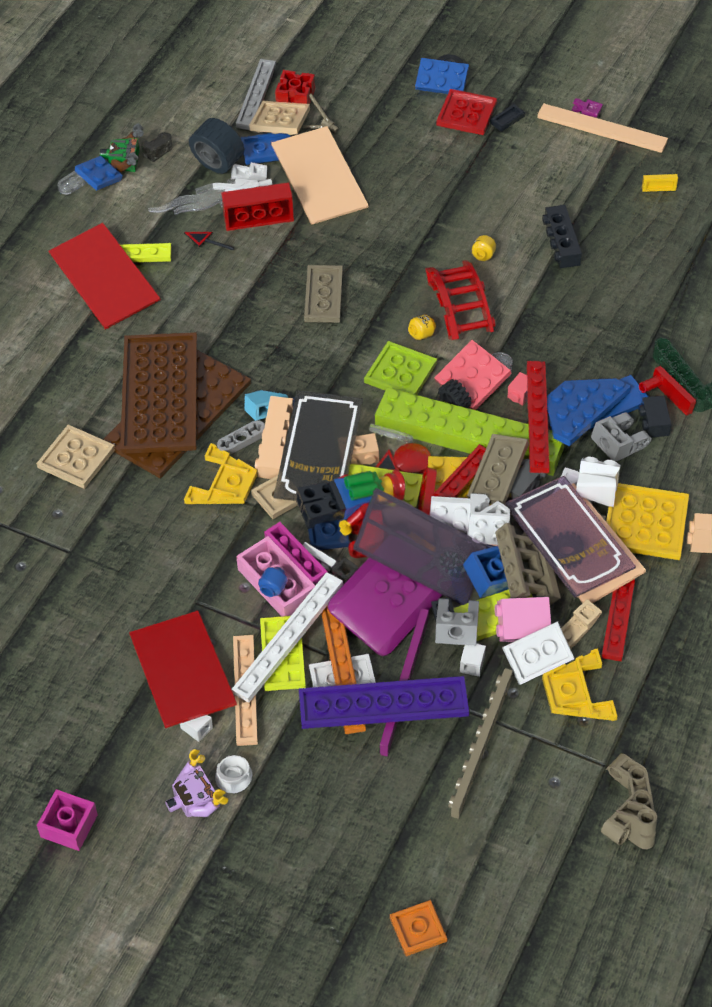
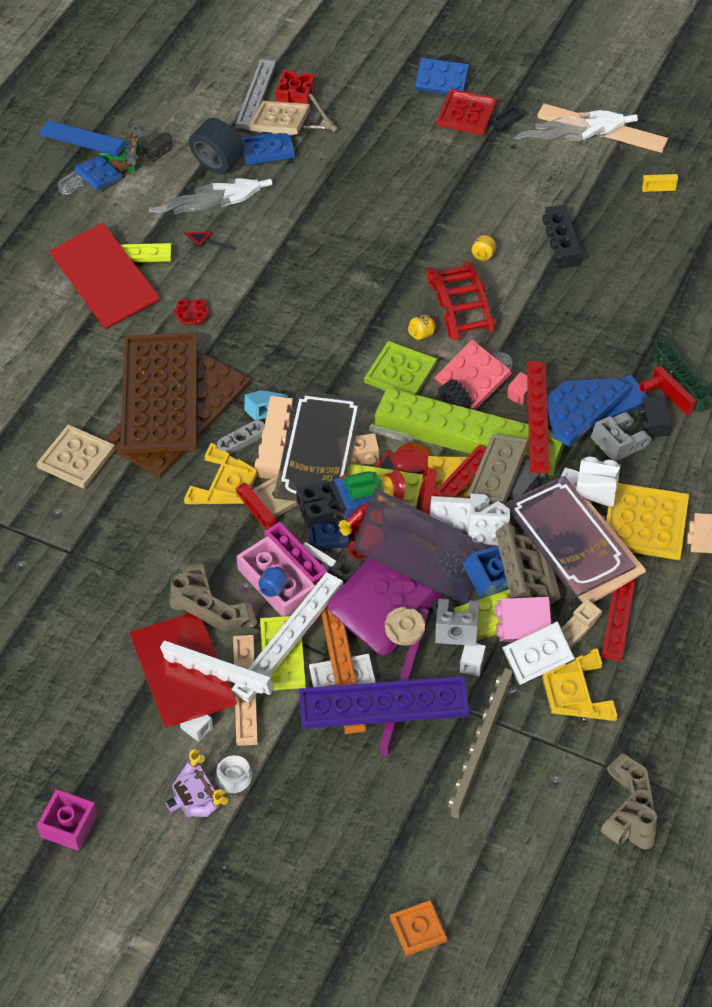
red brick [221,182,294,231] -> none
white slope [231,162,267,181] -> none
light nougat piece [271,126,368,225] -> none
dark tan plate [304,265,343,323] -> none
magenta plate [572,98,603,118] -> none
none -> blue tile [39,121,126,156]
none -> white plate [160,641,274,695]
none -> dark tan connector [169,562,257,632]
none -> red dish [174,299,209,325]
none -> red beam [235,482,277,530]
none -> tan tile [385,607,425,645]
none -> clear piece [514,110,638,141]

